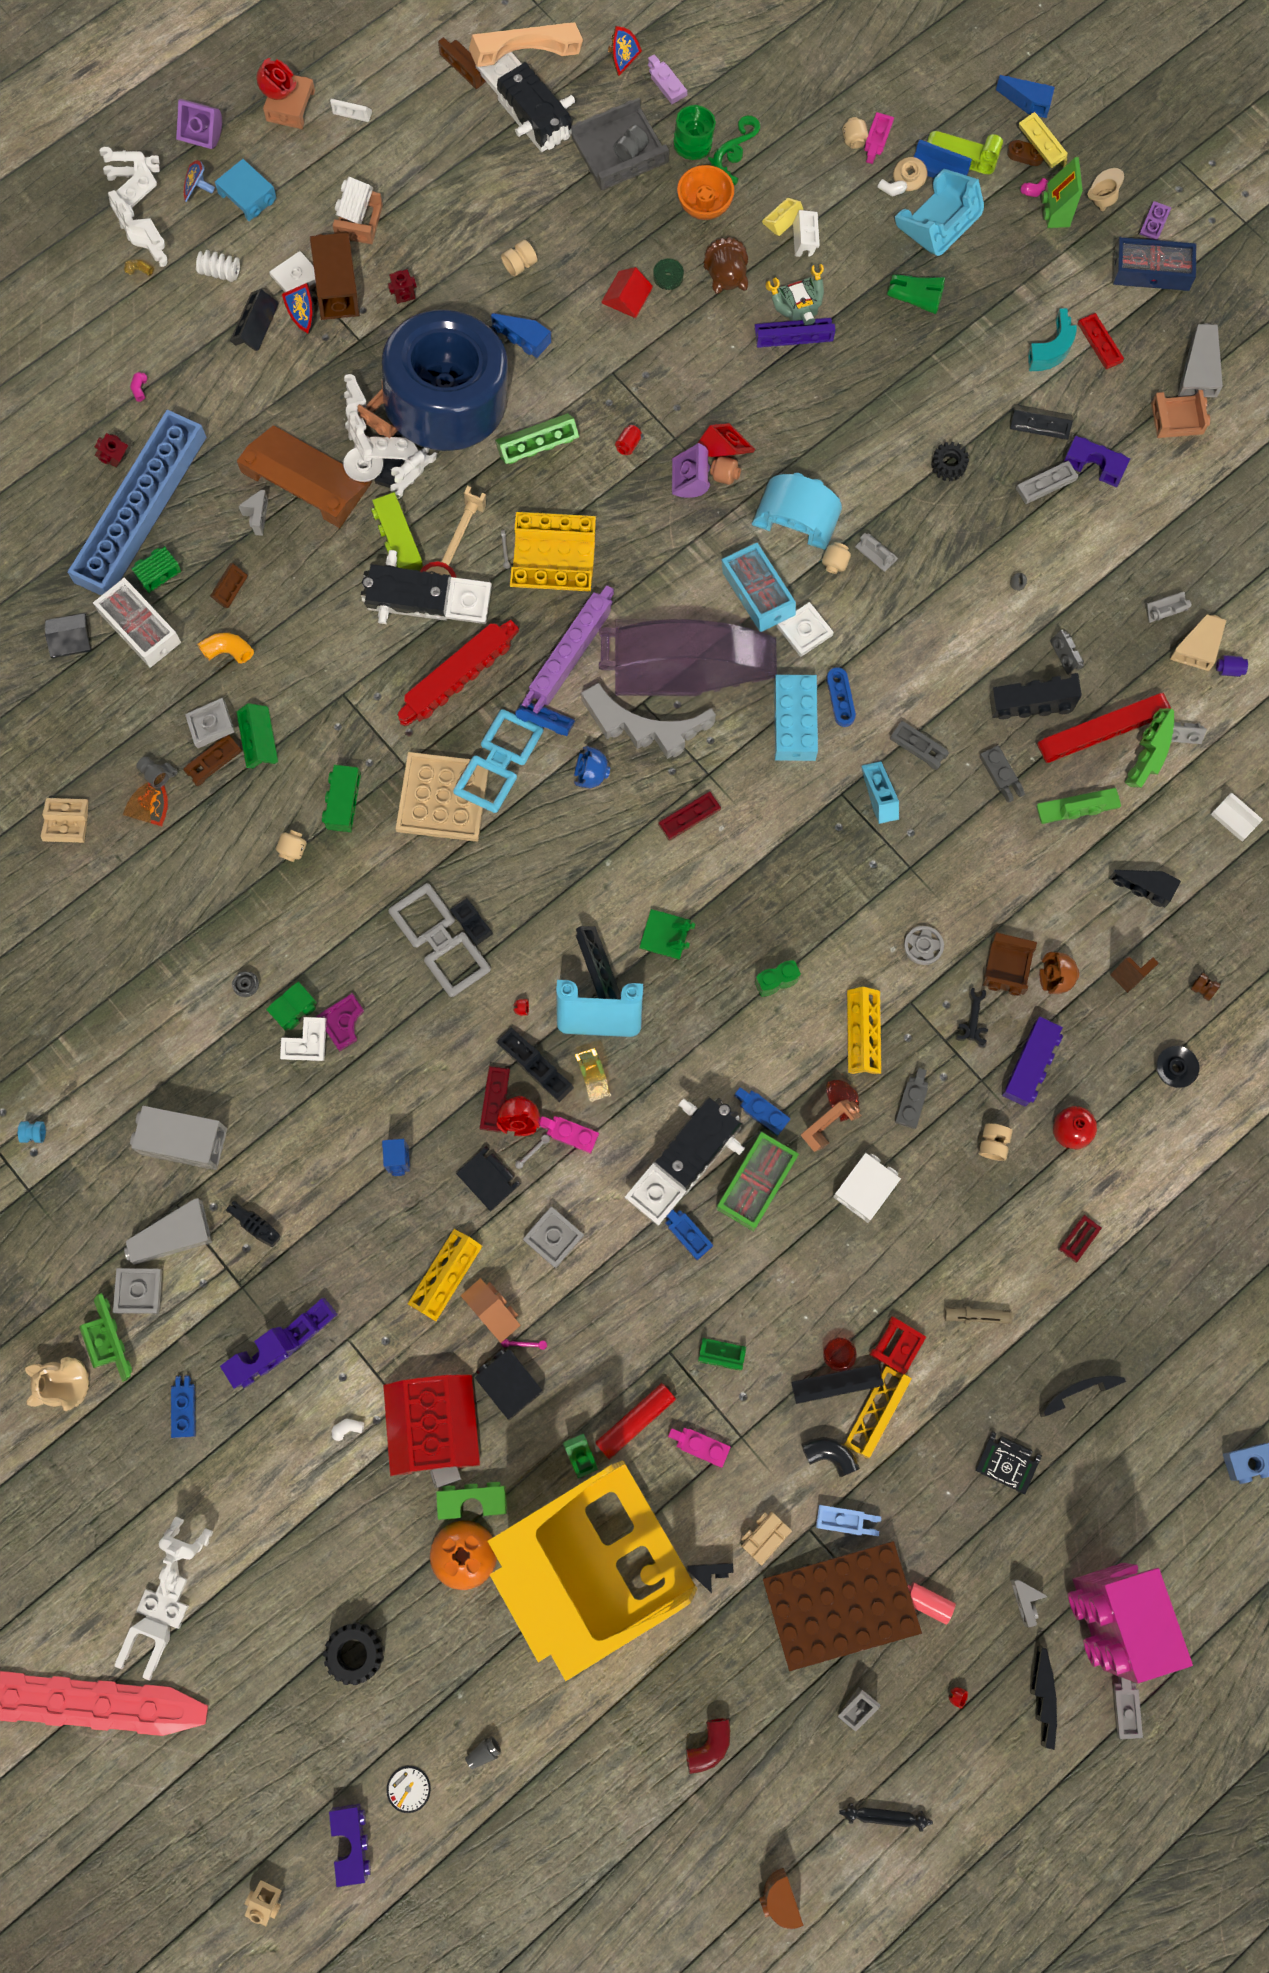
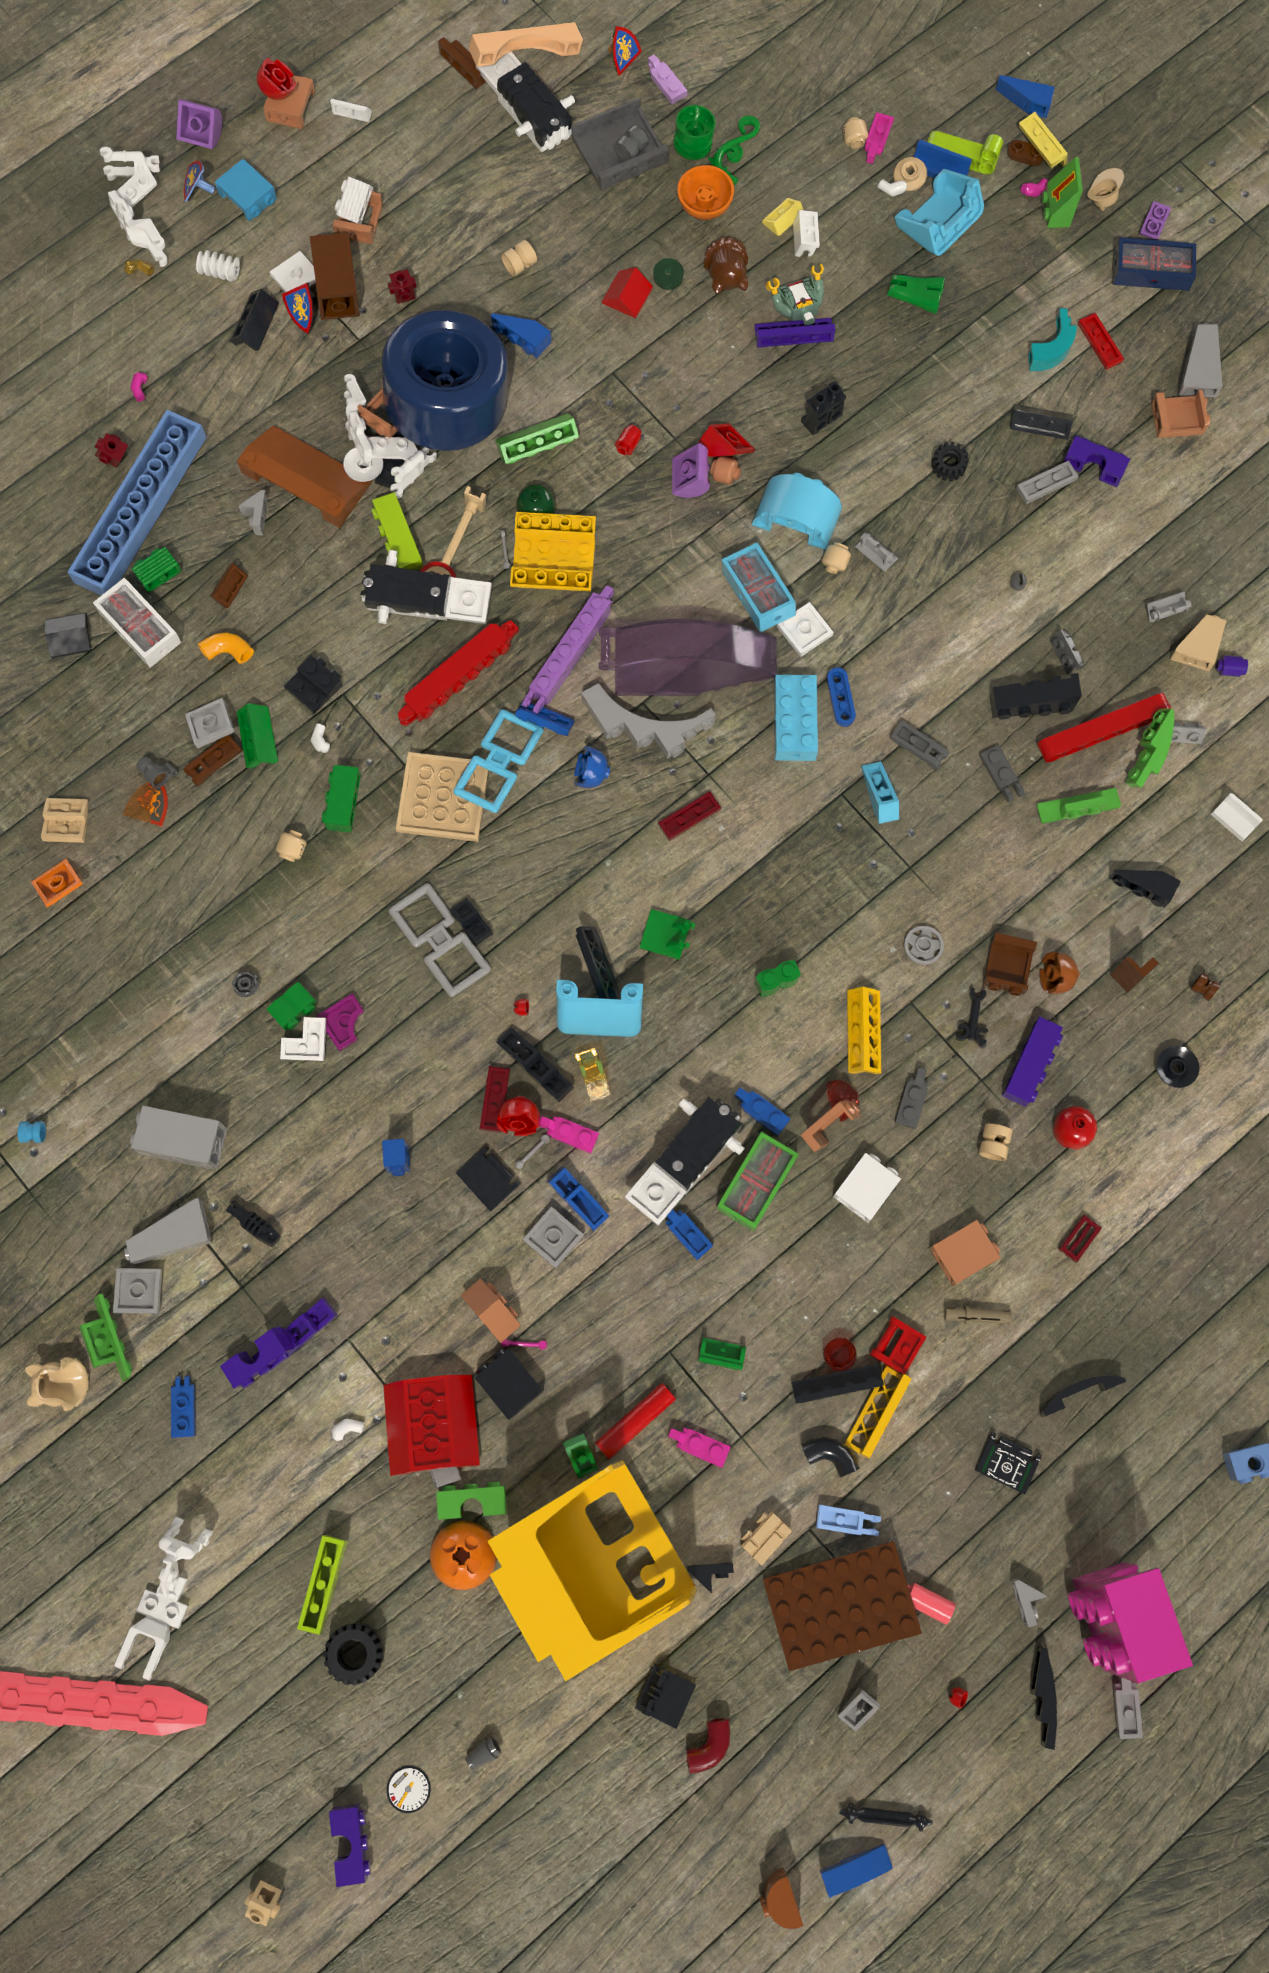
yellow fence [407,1229,483,1322] -> none
none -> orange slope [31,859,83,908]
none -> black plate [284,655,342,714]
none -> lime brick [297,1535,348,1635]
none -> white arm [311,724,330,753]
none -> dark green cylinder [516,484,556,514]
none -> blue slope [546,1166,609,1231]
none -> black hinge [635,1664,696,1729]
none -> black hips [801,381,846,435]
none -> blue slope [819,1844,893,1898]
none -> nougat panel [929,1220,1000,1286]

